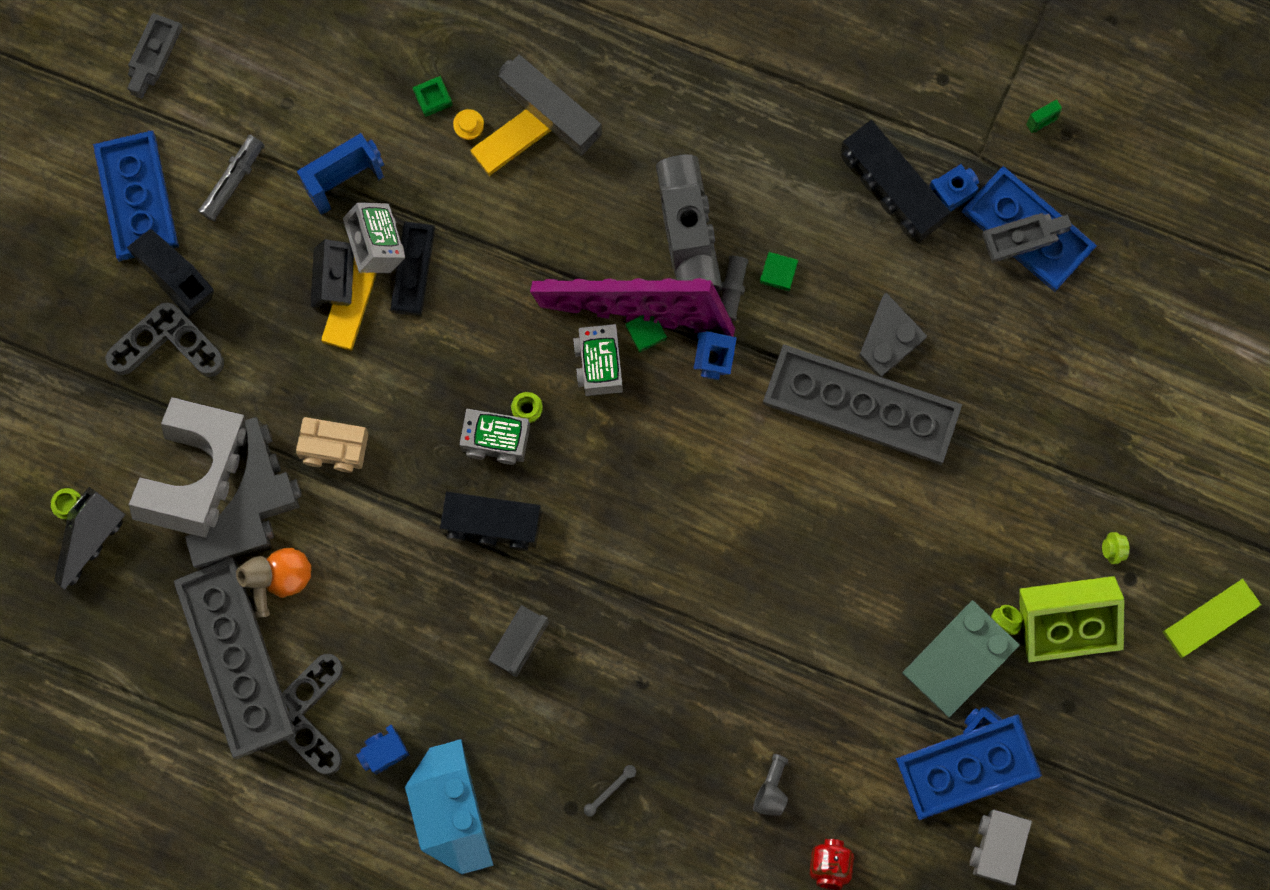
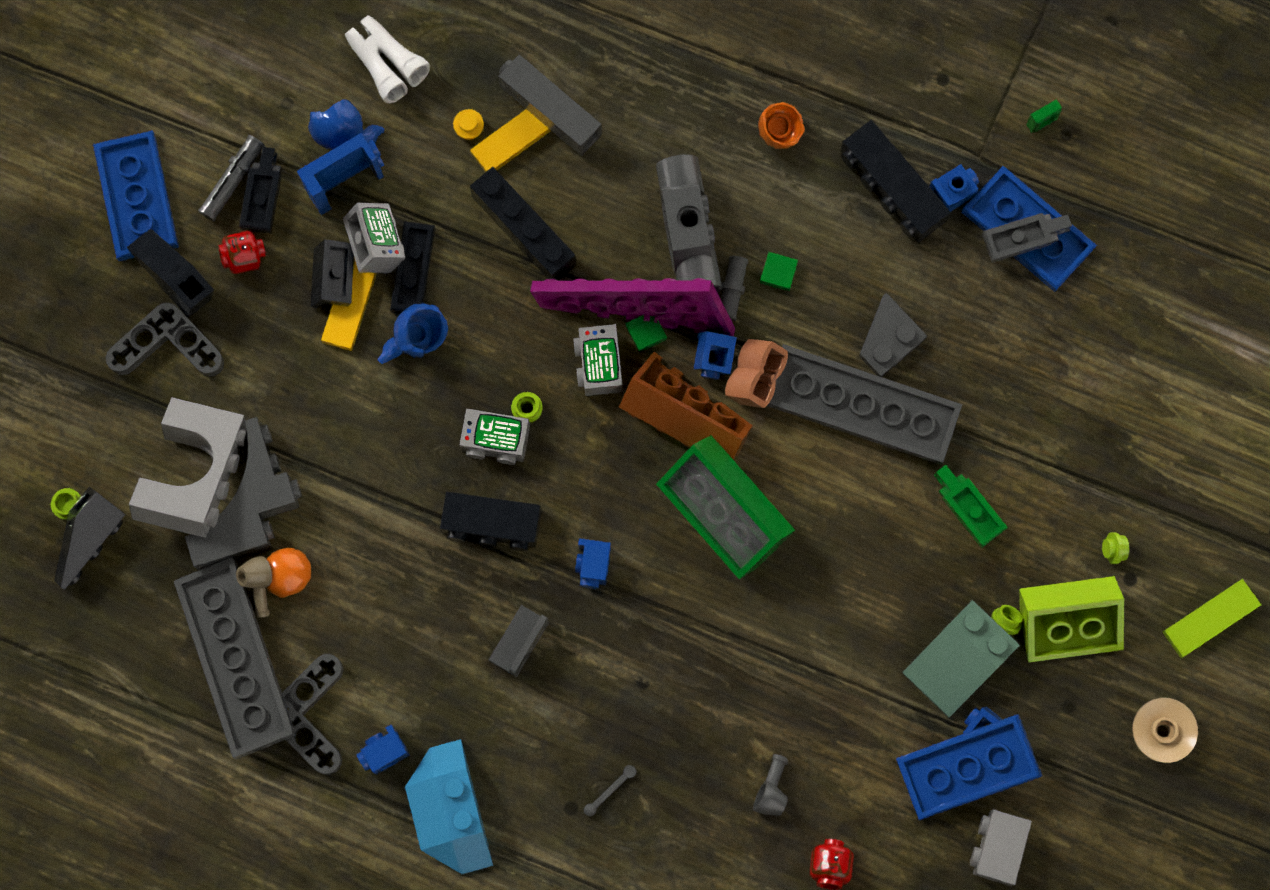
dark grey hinge [127,13,183,99] -> none
tan brick [296,417,369,473] -> none
green tile [412,76,453,117] -> none
none -> red head [218,231,266,274]
none -> black hinge [239,147,282,234]
none -> blue hair [308,99,385,150]
none -> white piece [345,15,430,103]
none -> blue hair [378,303,448,364]
none -> black brick [469,166,576,281]
none -> blue brick [575,539,611,589]
none -> dark orange wedge [619,352,753,460]
none -> brick [656,435,795,580]
none -> nougat brick [725,339,788,408]
none -> orange hair [758,102,805,149]
none -> green hinge [934,465,1008,549]
none -> tan dish [1132,698,1198,763]

